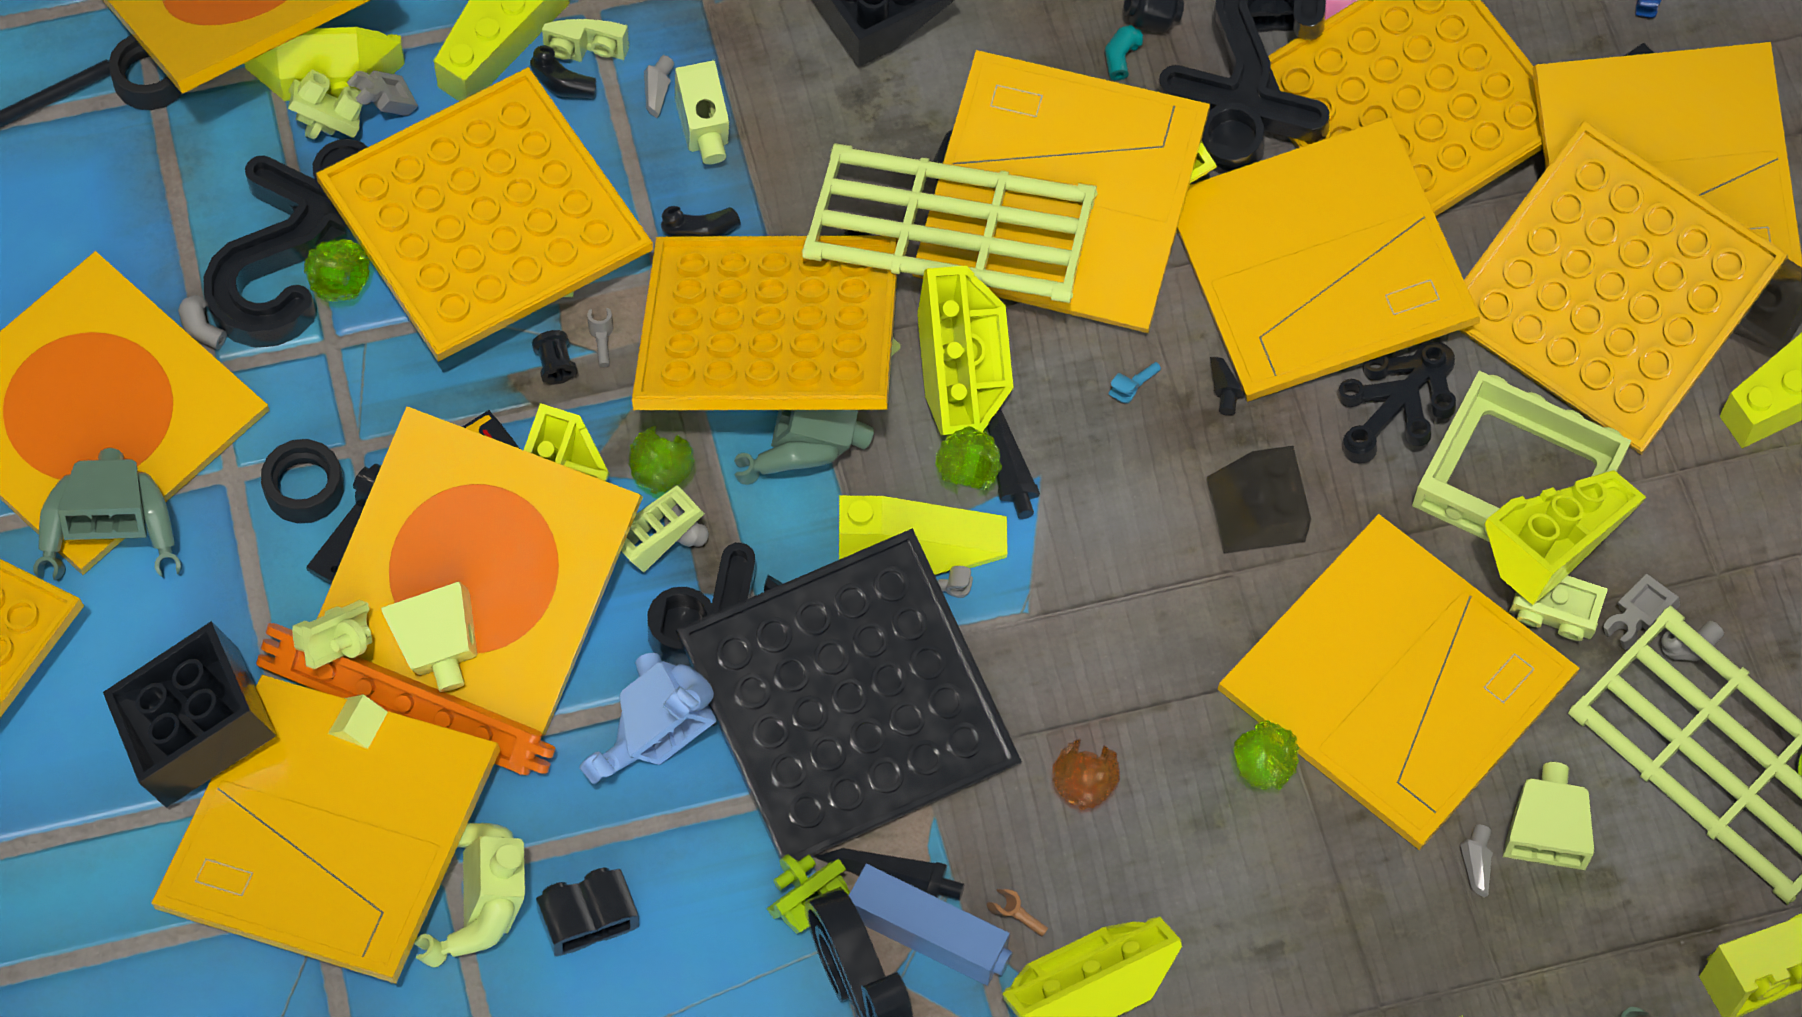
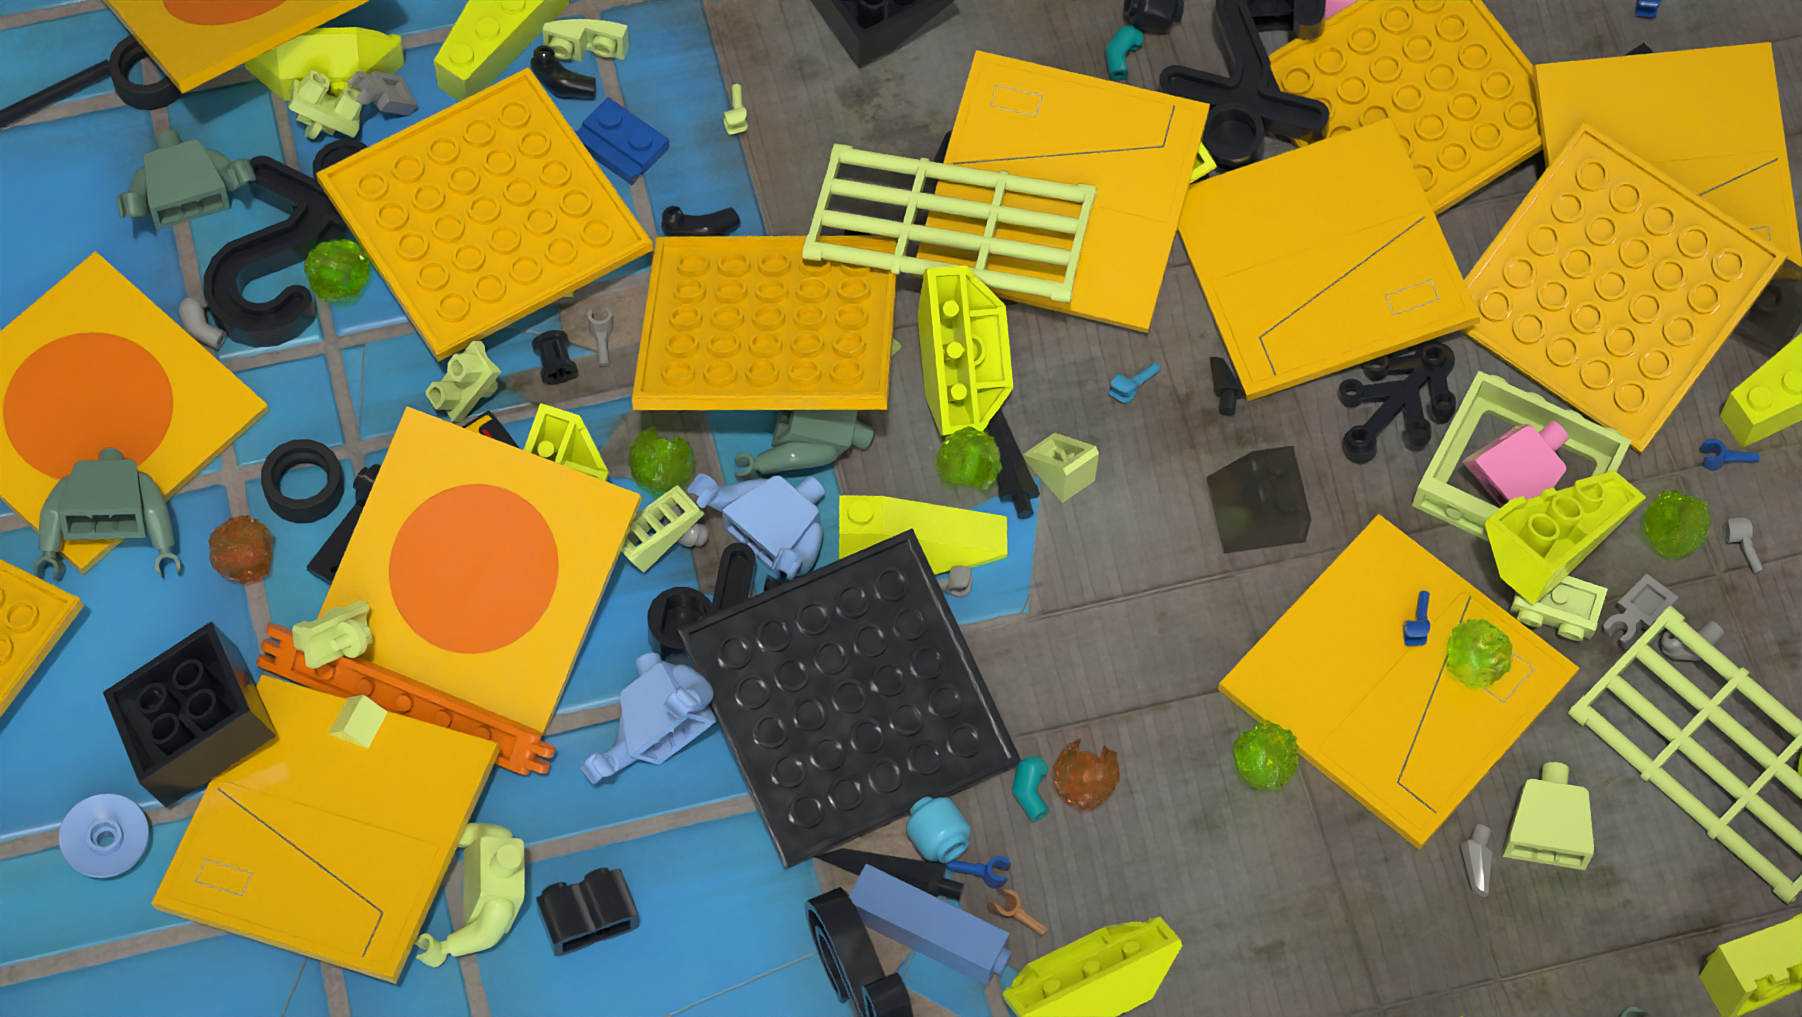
yellowish green torso [381,582,477,692] -> none
light grey bar [644,55,675,118] -> none
yellowish green torso [675,60,729,164] -> none
lime hips [766,854,850,934] -> none
none -> light blue dish [59,794,149,878]
none -> sand green torso [116,130,256,230]
none -> clear orange piece [208,515,272,584]
none -> yellowish green hips [425,341,501,422]
none -> blue plate [574,97,670,186]
none -> light blue torso [686,474,825,581]
none -> yellowish green hand [723,84,748,135]
none -> medium azure head [906,797,971,863]
none -> blue hand [947,856,1011,889]
none -> teal arm [1012,756,1050,822]
none -> yellowish green slope [1022,433,1099,503]
none -> blue hand [1403,591,1430,646]
none -> clear neon green piece [1446,618,1513,688]
none -> bright pink torso [1462,421,1569,507]
none -> clear neon green piece [1644,489,1711,557]
none -> blue hand [1702,439,1760,471]
none -> light grey hand [1723,517,1764,574]

